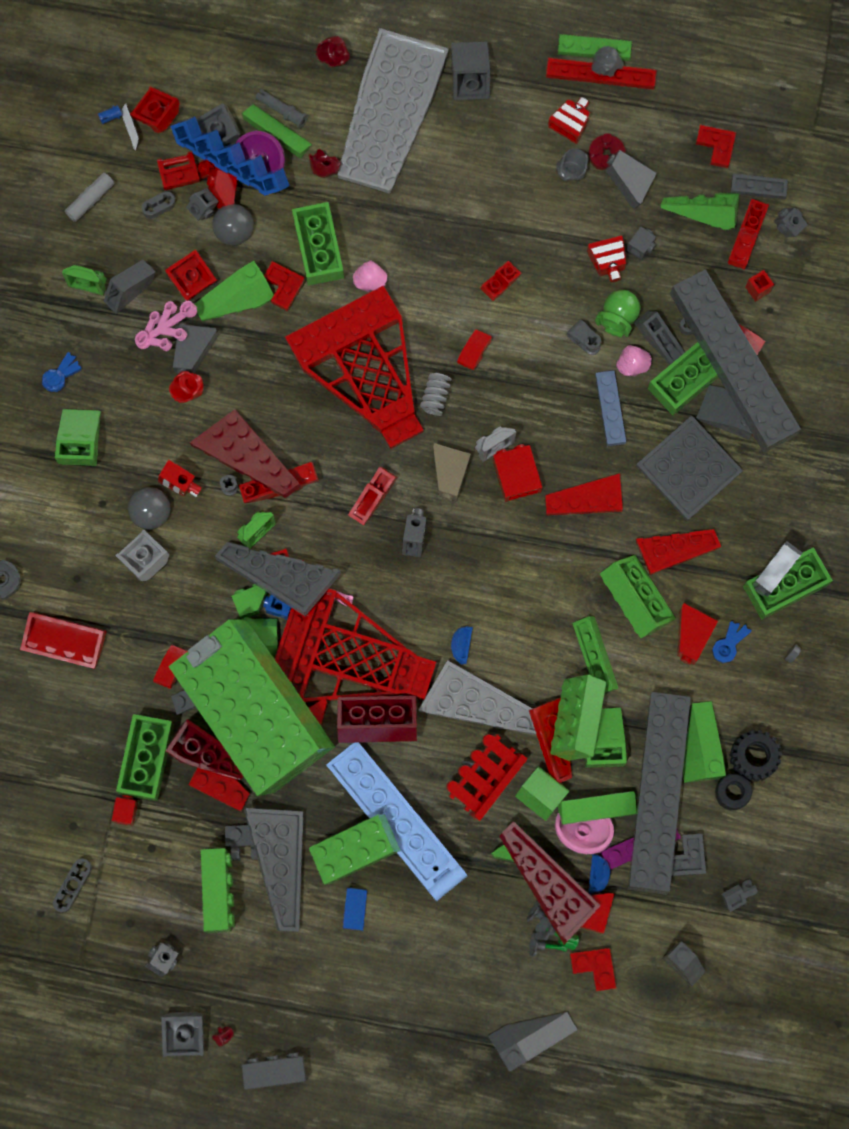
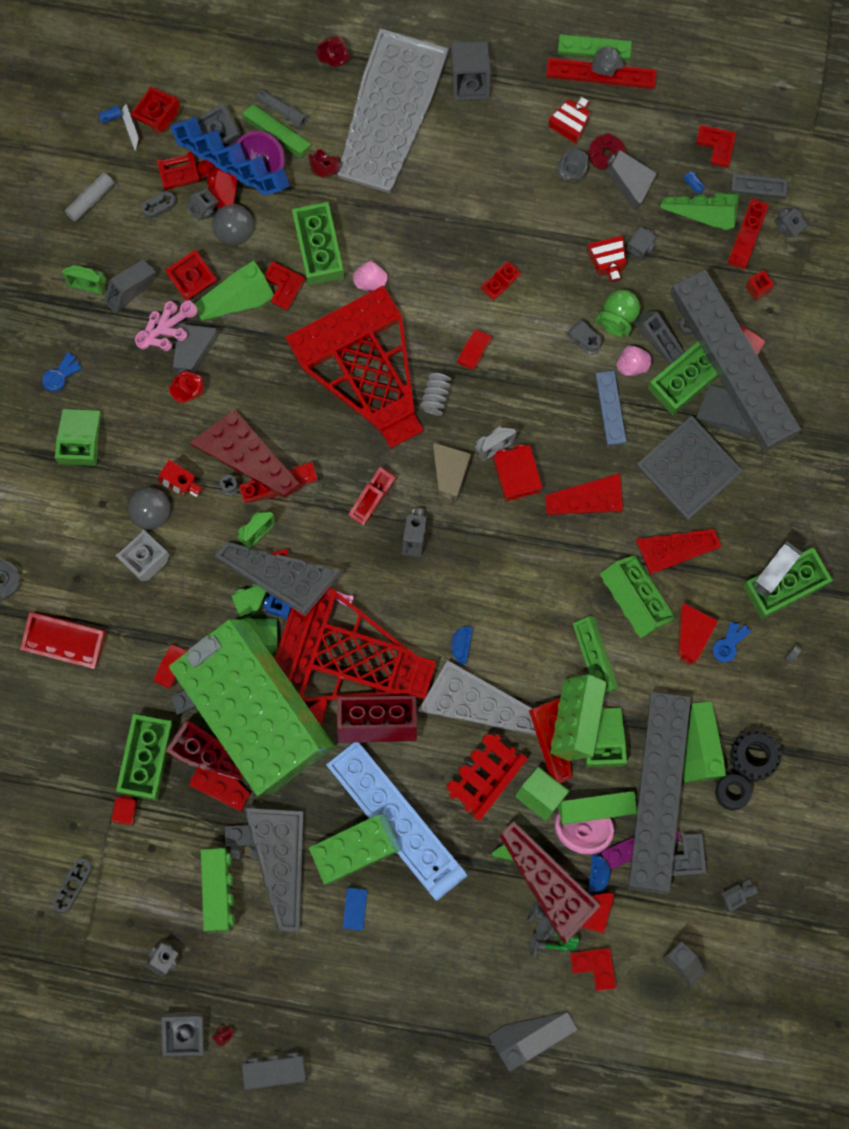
none -> blue pin [683,171,706,195]

